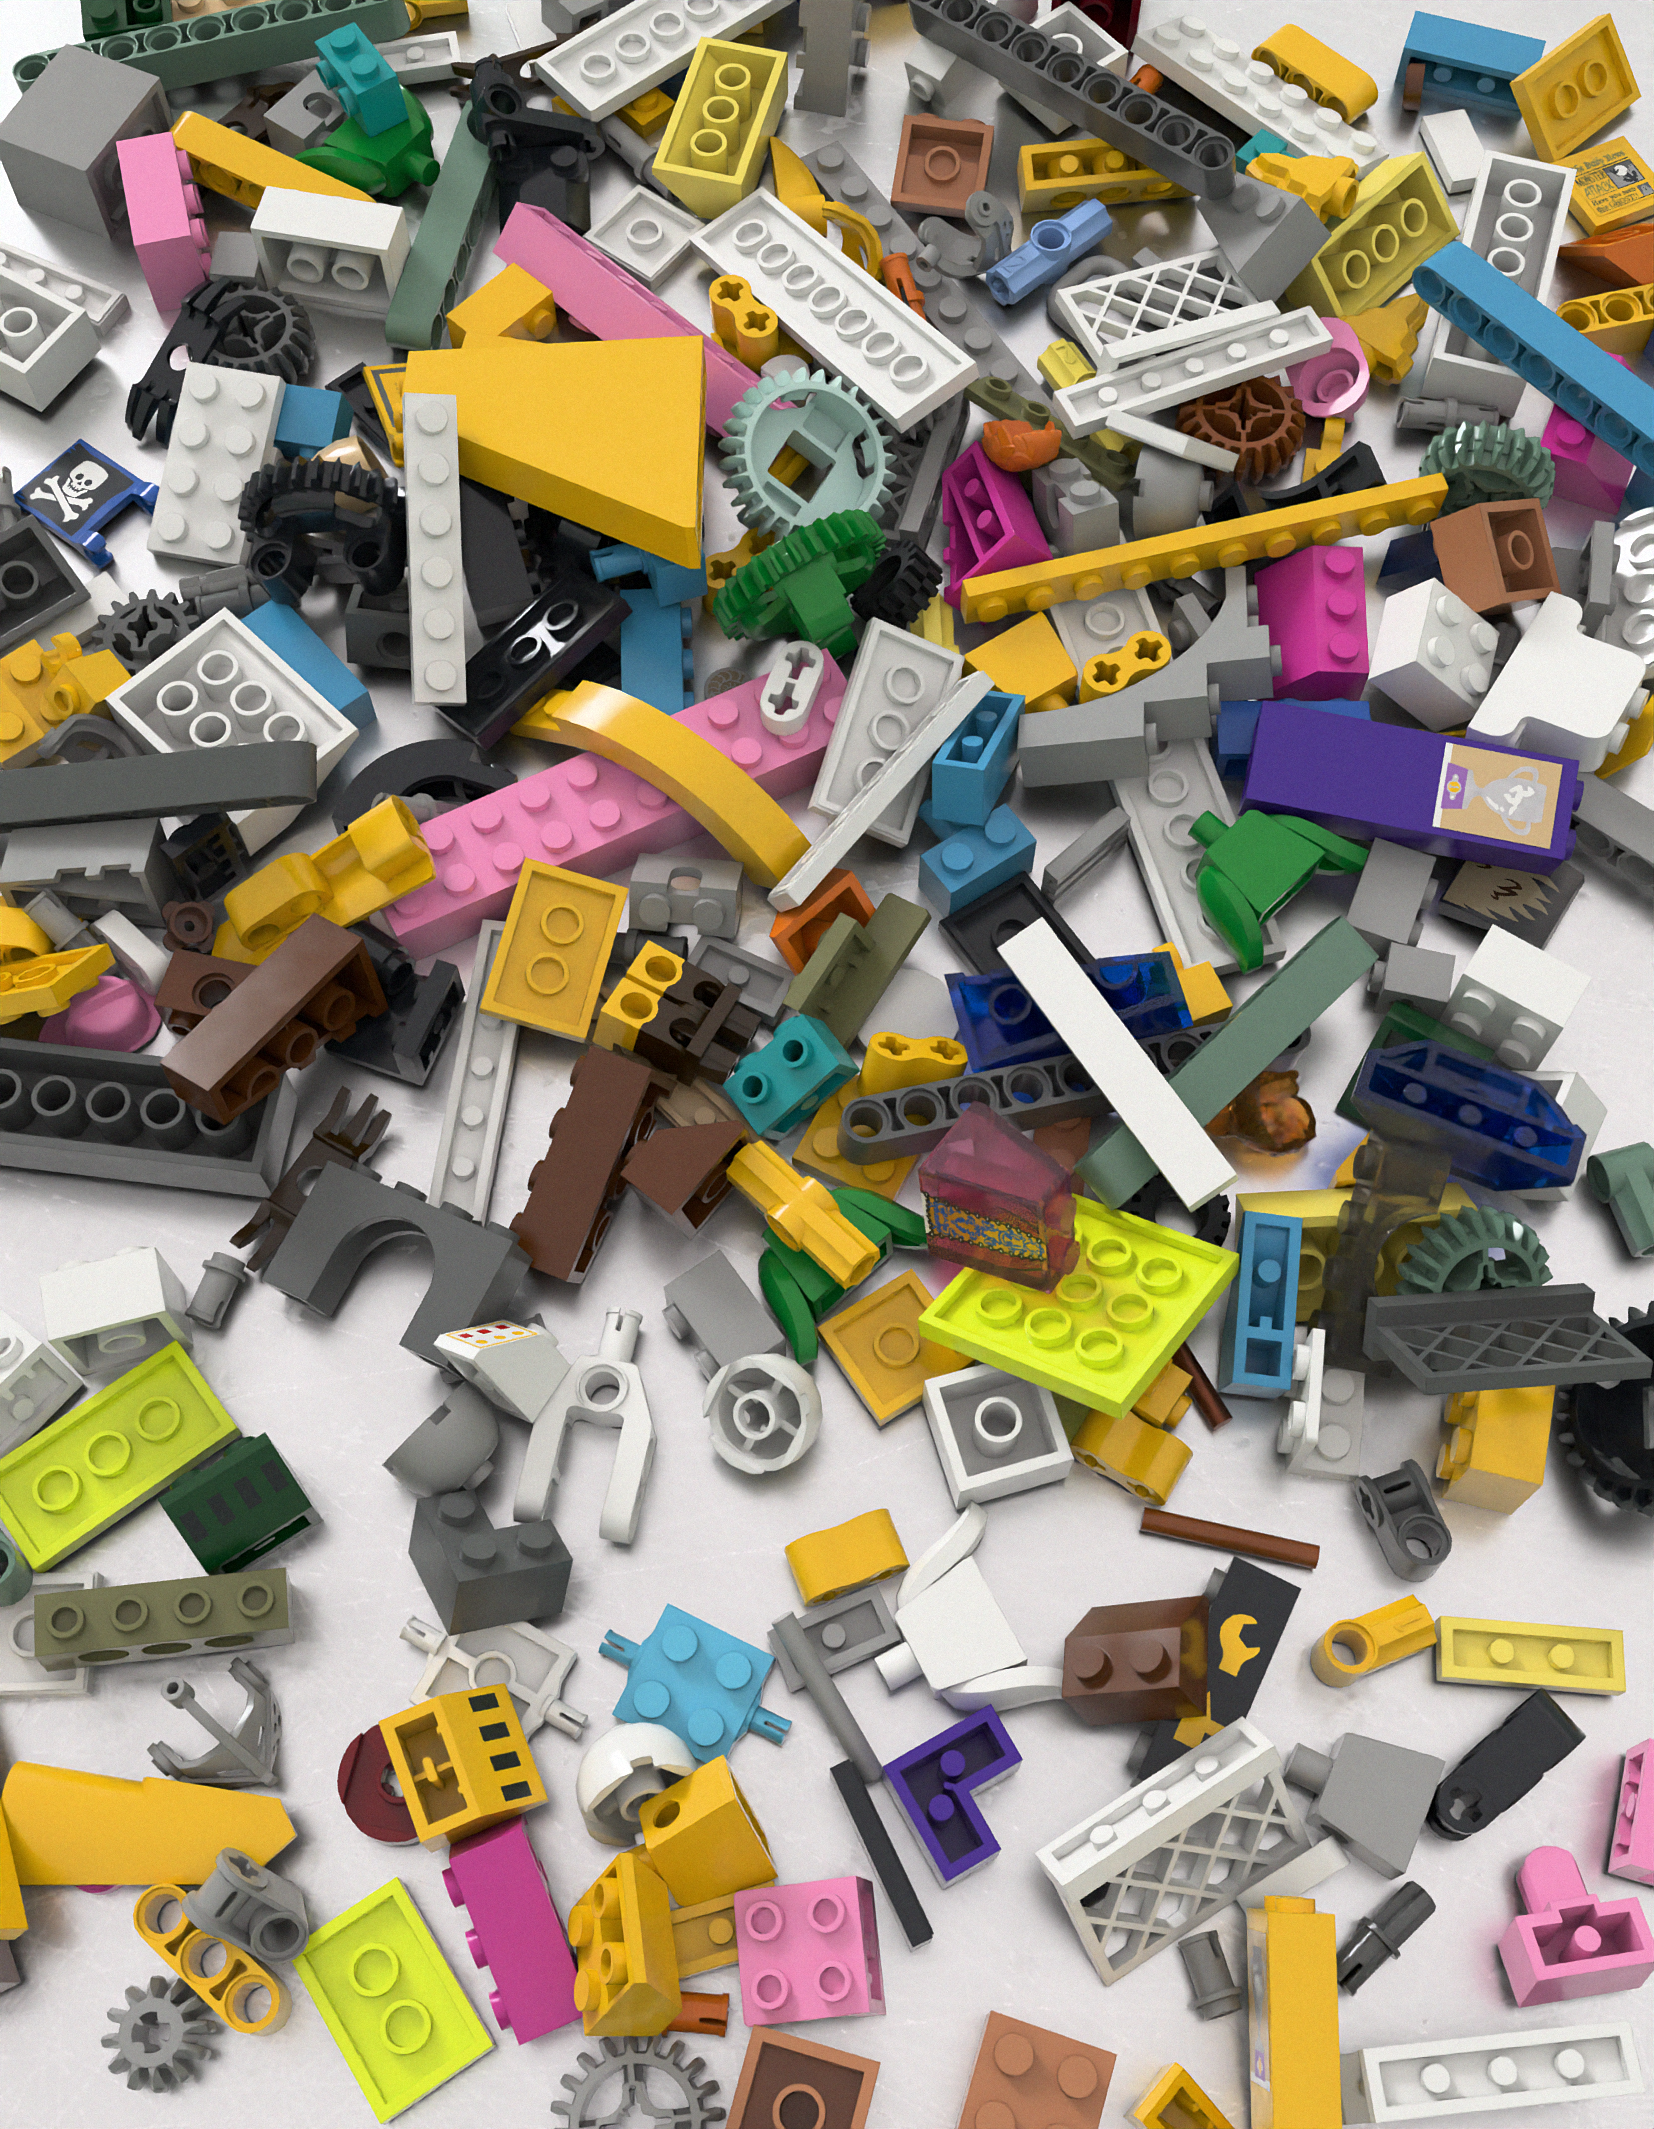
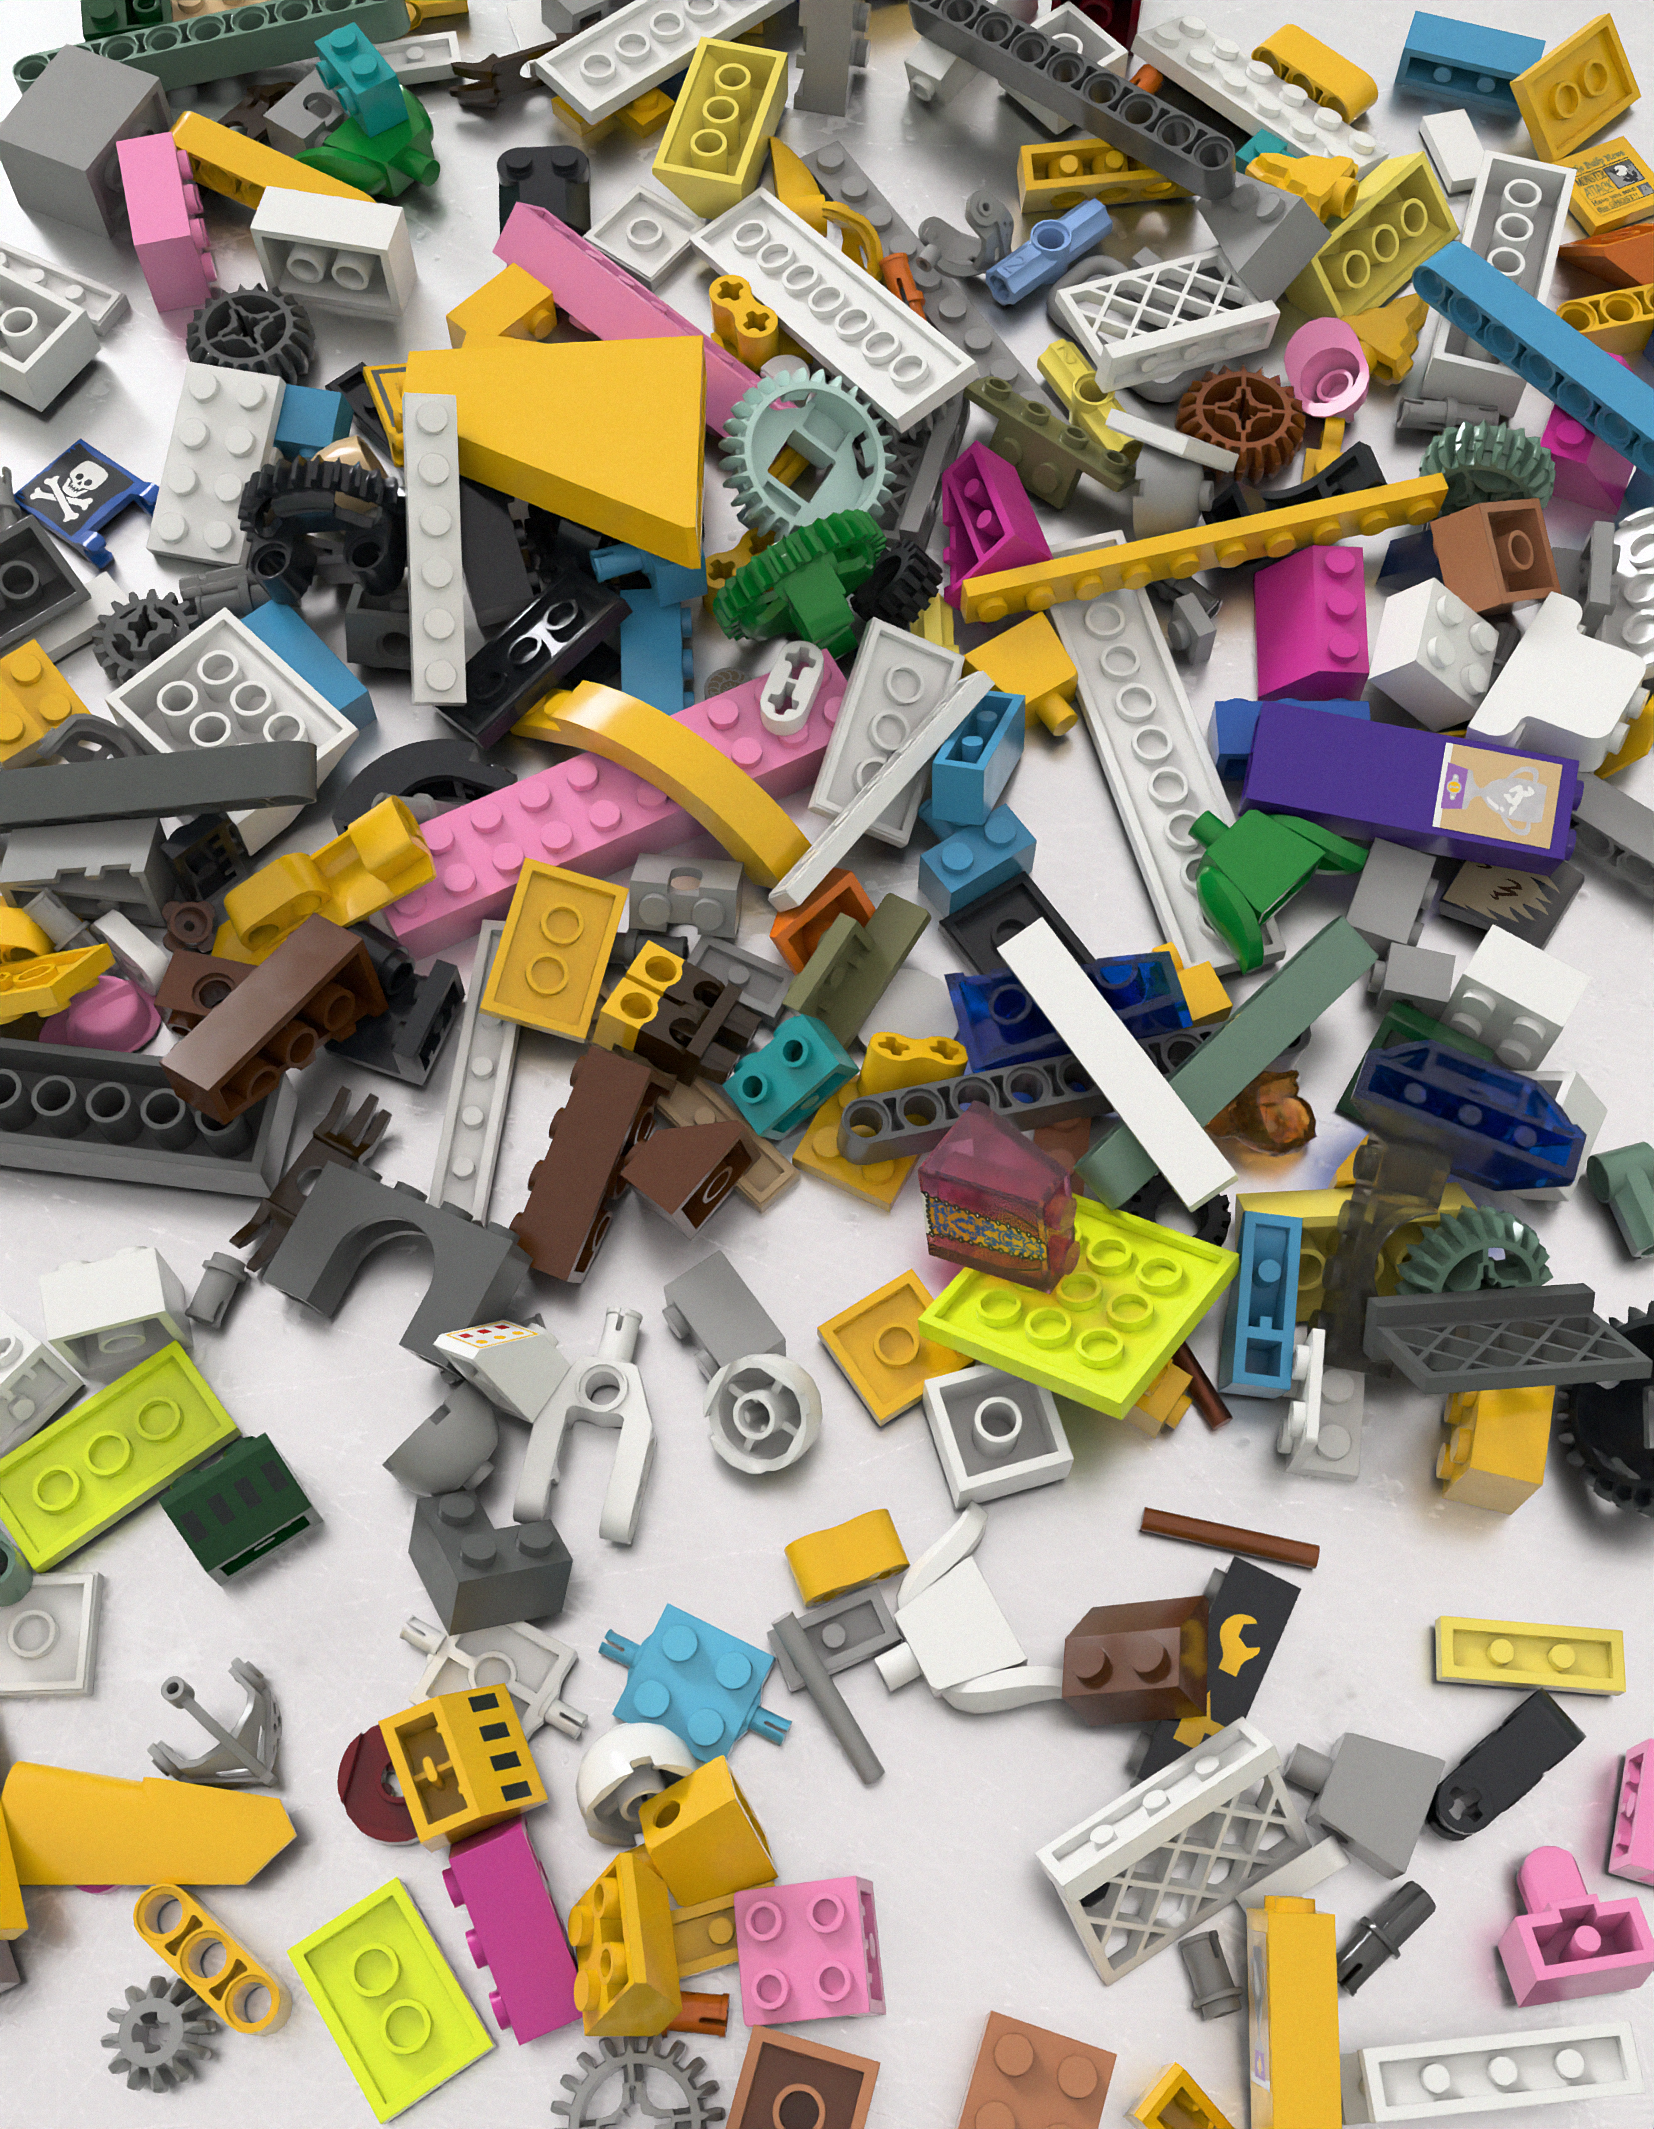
olive brick [34,1567,295,1672] -> none
yellow brick [40,632,132,721] -> none
black piece [125,276,250,446] -> none
light grey piece [181,1847,309,1965] -> none
light grey brick [209,231,268,293] -> none
sand green beam [385,100,500,351] -> none
black piece [467,57,605,162] -> none
light grey pin [598,113,681,202] -> none
yellow piece [726,1140,880,1289] -> none
green torso [756,1186,942,1366] -> none
black tile [830,1759,934,1953] -> none
dark purple brick [881,1704,1023,1890] -> none
nougat plate [890,113,994,218] -> none
orange hair [981,419,1062,472] -> none
light grey arch [1017,566,1283,788] -> none
light grey brick [1032,458,1120,557] -> none
light grey tile [1041,806,1131,906] -> none
white plate [1052,305,1333,440] -> none
yellow axle [1069,1408,1193,1506] -> none
yellow axle [1079,631,1171,704] -> none
yellow piece [1310,1594,1438,1688] -> none
dark grey piece [1354,1459,1452,1582] -> none
reddish brown tile [1402,63,1426,111] -> none

